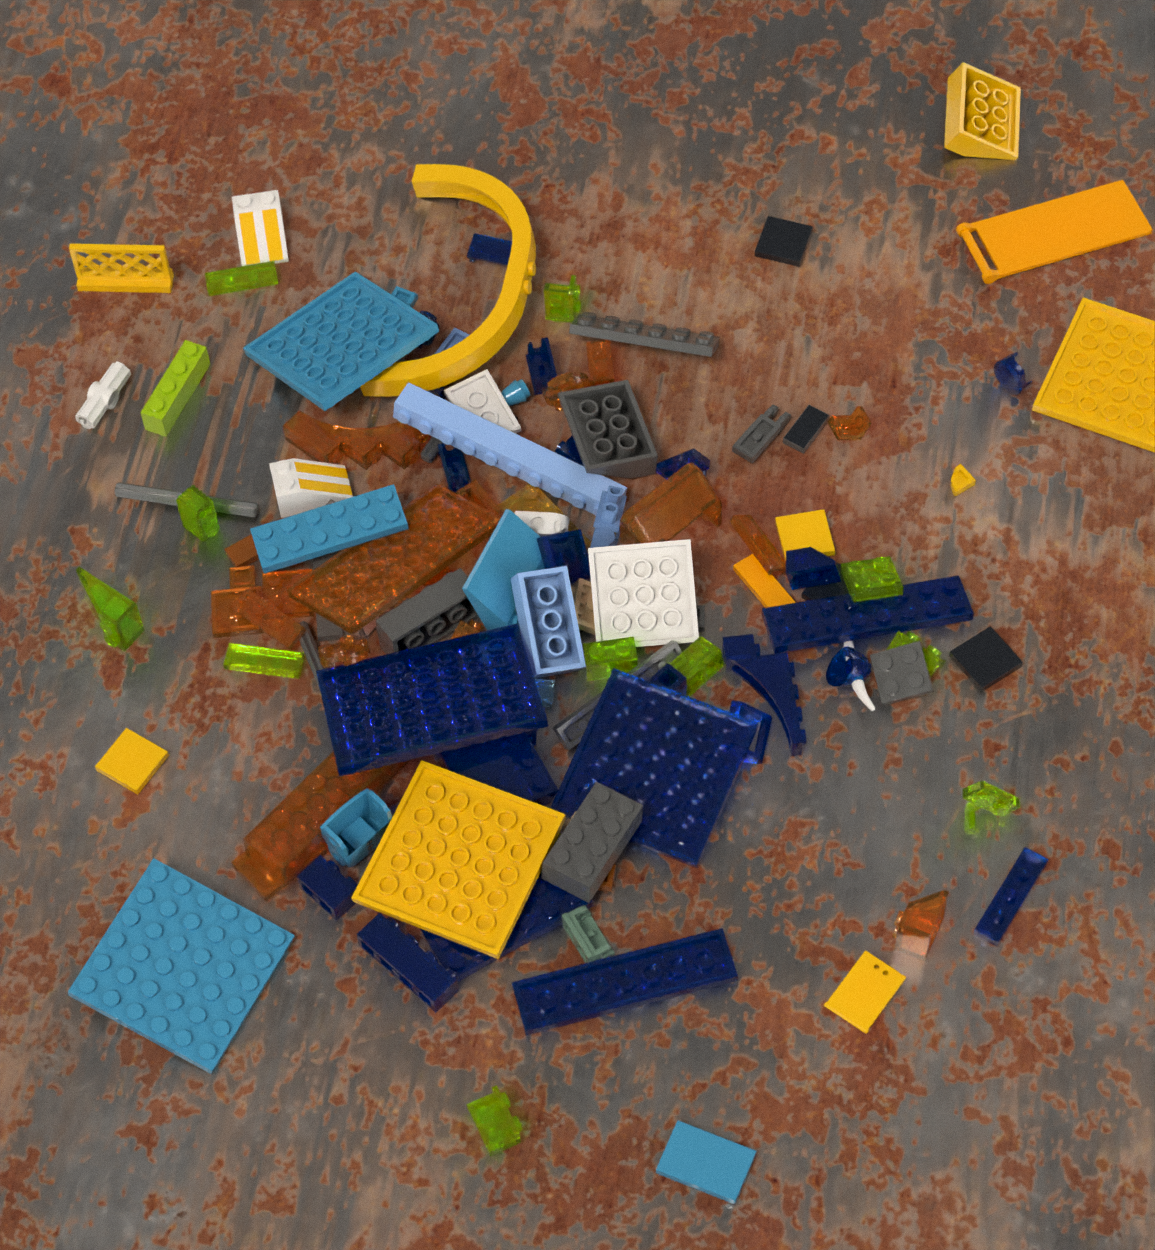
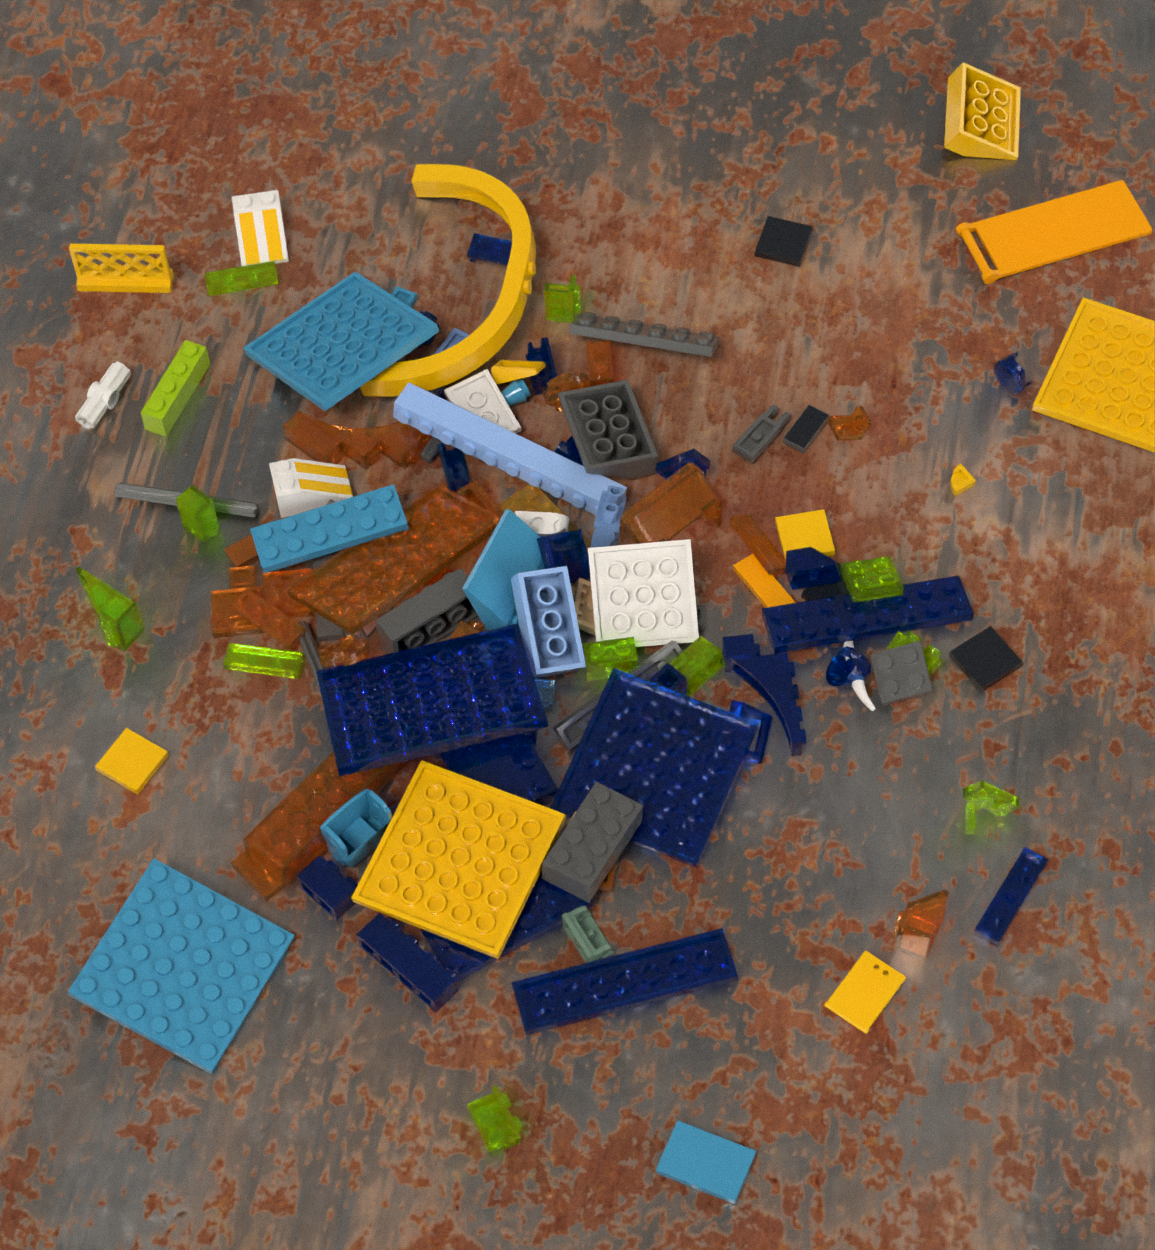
none -> yellow slope [491,360,546,385]

